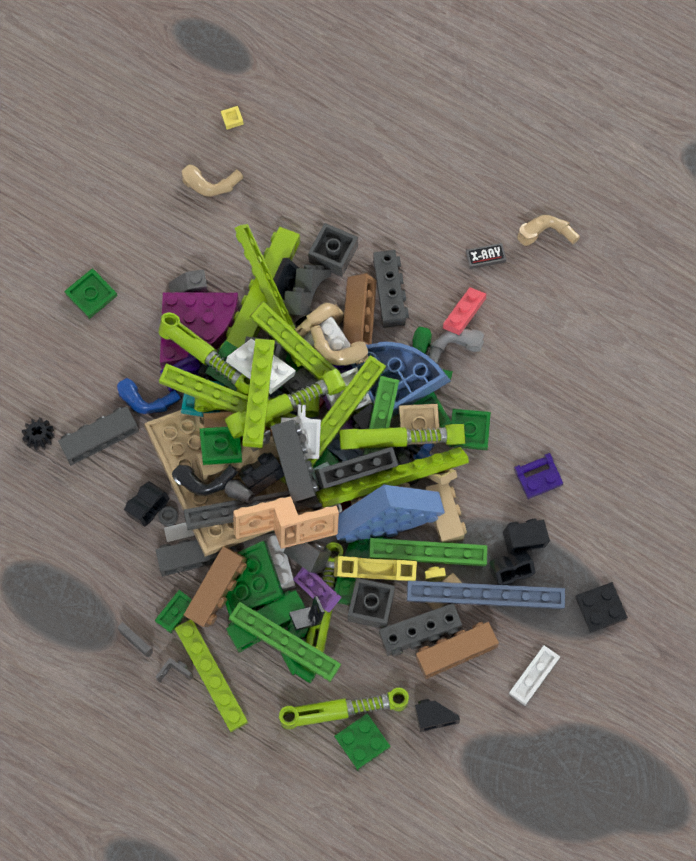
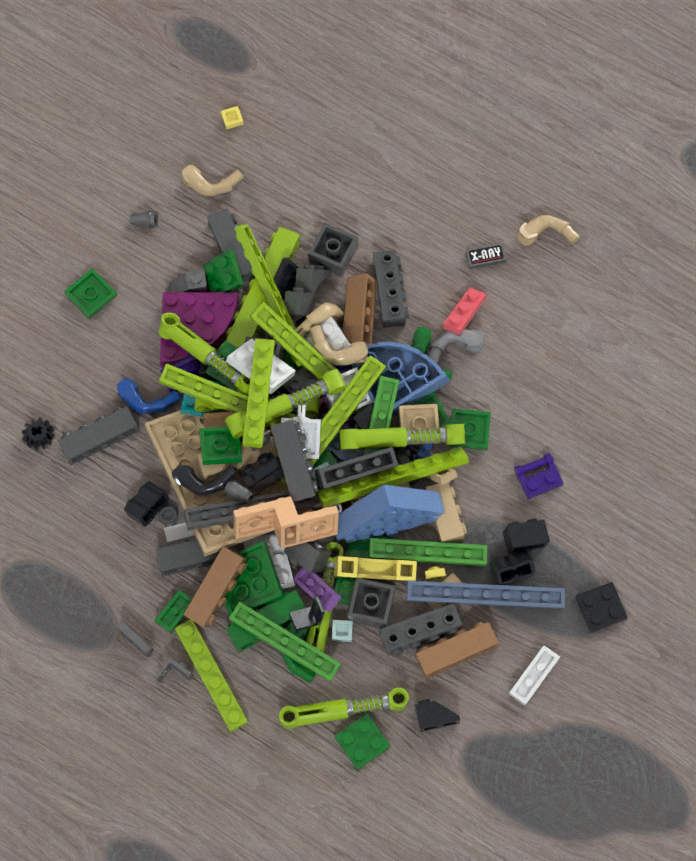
none -> flat silver cone [130,210,158,229]
none -> green plate [203,250,243,293]
none -> dark grey brick [207,208,256,283]
none -> light aqua plate [332,620,353,642]

